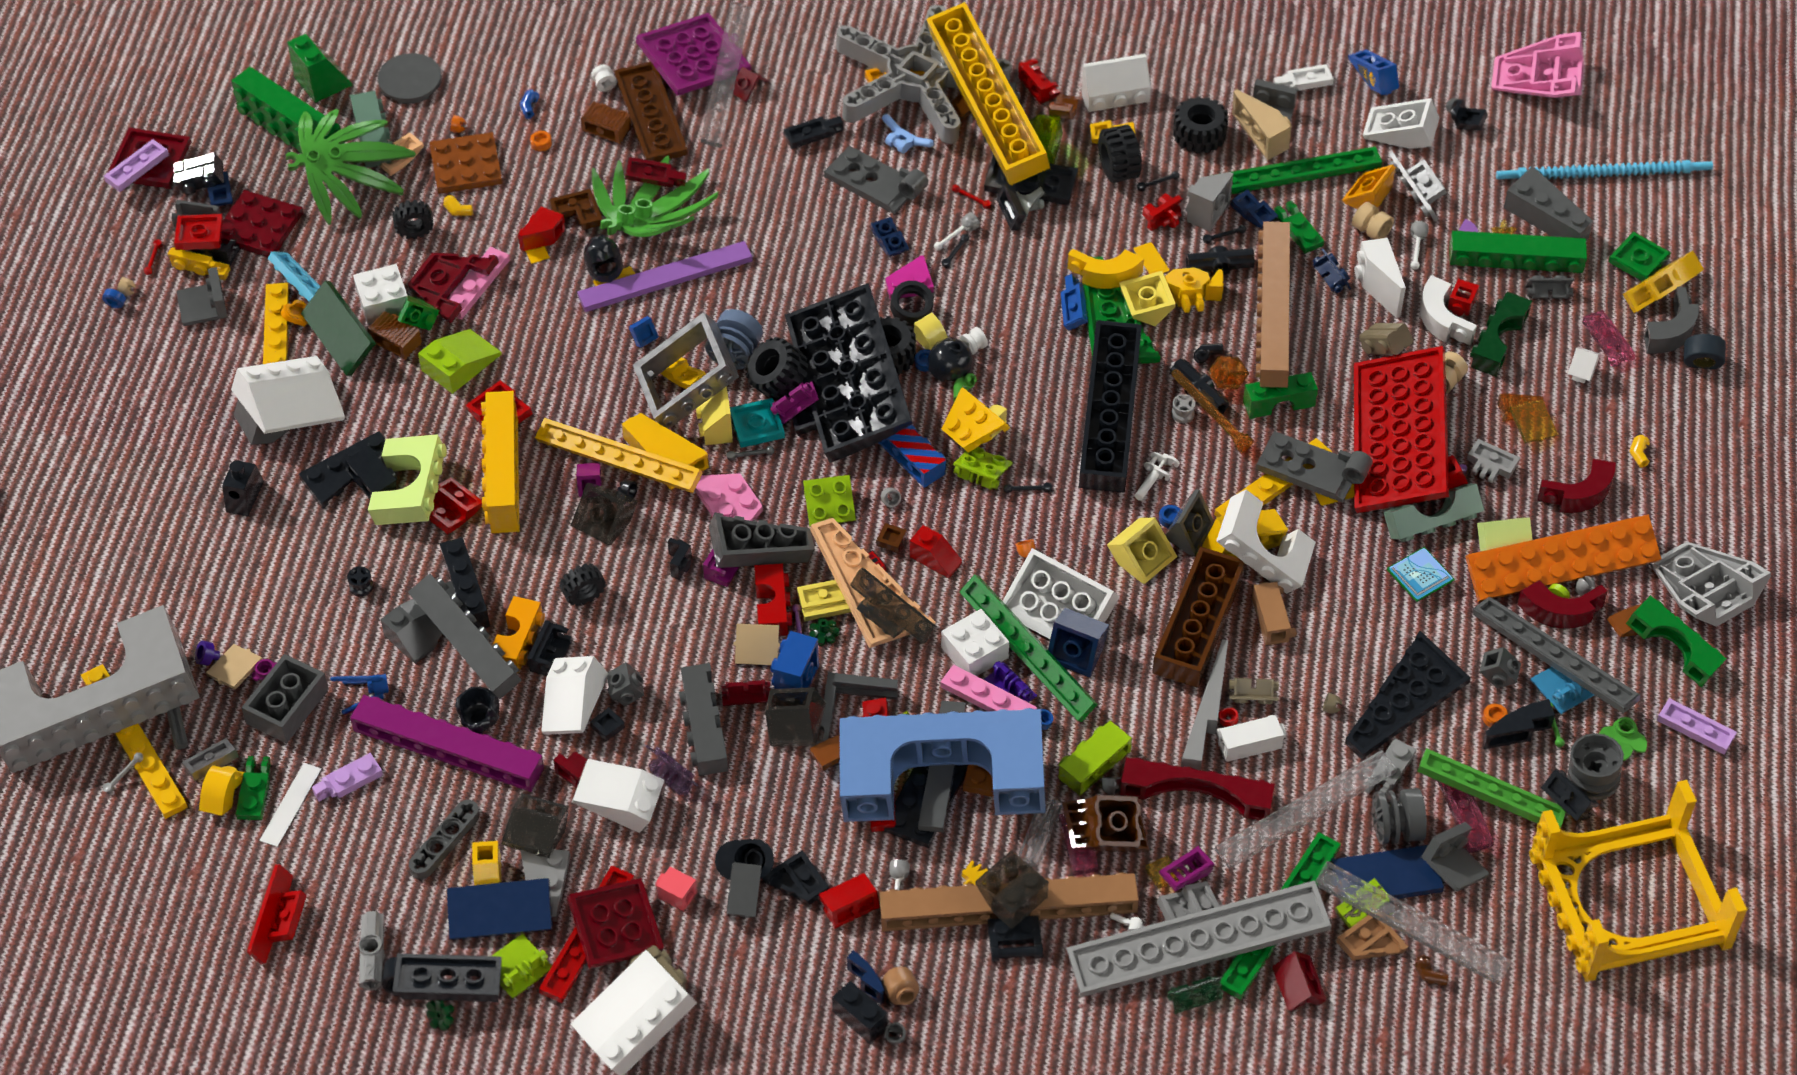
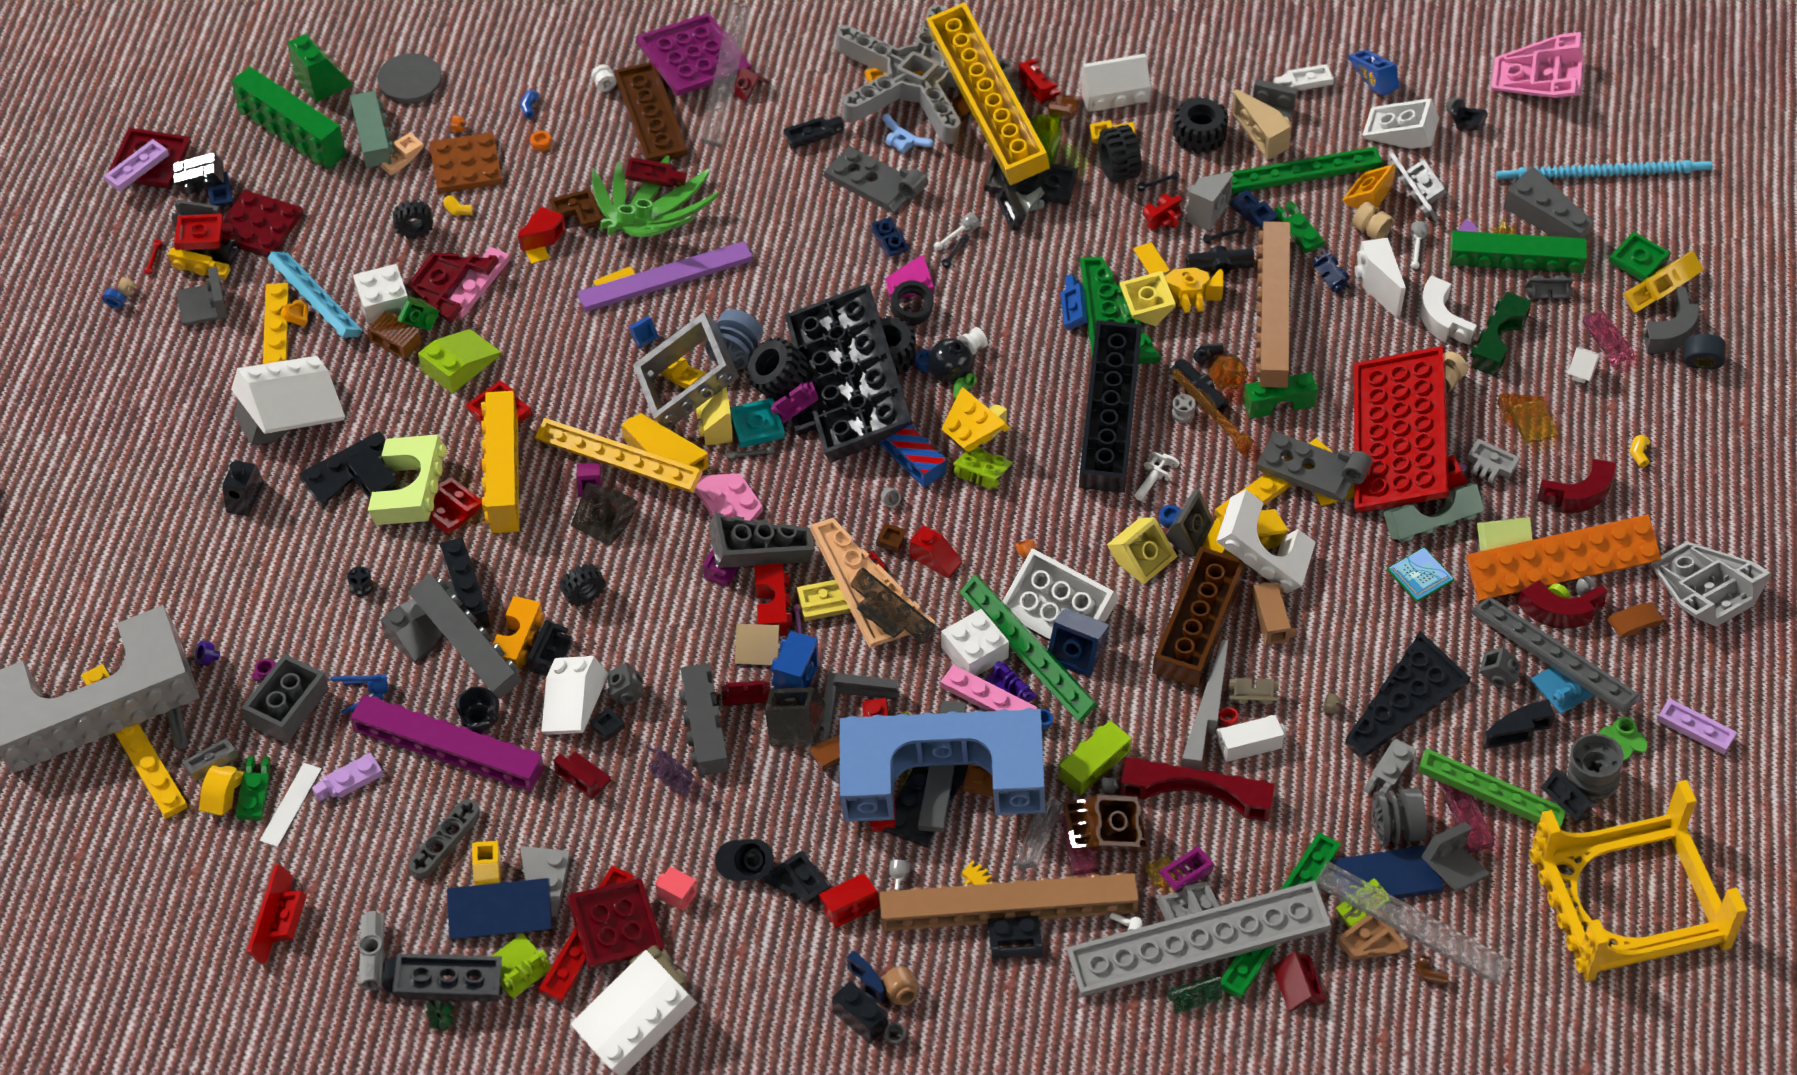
light grey hinge [103,752,144,793] -> none
tan piece [206,644,263,690] -> none
bright green plant [285,109,415,225] -> none
dark green tile [301,281,376,376] -> none
clear smoke slope [501,793,569,858] -> none
white slope [572,759,664,833] -> none
dark orange brick [580,101,632,144] -> none
black piece [584,234,624,282] -> none
black hinge [617,480,638,500] -> none
black bracket [667,538,692,580] -> none
dark grey hinge [726,862,761,918] -> none
lime hinge [803,475,856,527] -> none
dark green plant [809,618,840,646] -> none
light yellow brick [914,313,948,350] -> none
red hinge [952,184,991,209] -> none
clear smoke slope [975,850,1049,929] -> none
black hinge [1003,482,1052,493] -> none
yellow arch [1067,249,1144,289] -> none
clear tile [1215,750,1397,869] -> none
dark tan brick [1359,323,1413,355] -> none
red brick [1447,279,1480,316] -> none
orange tile [1482,704,1508,727] -> none
bright green hinge [1550,702,1565,747] -> none
green arch [1626,595,1726,687] -> none

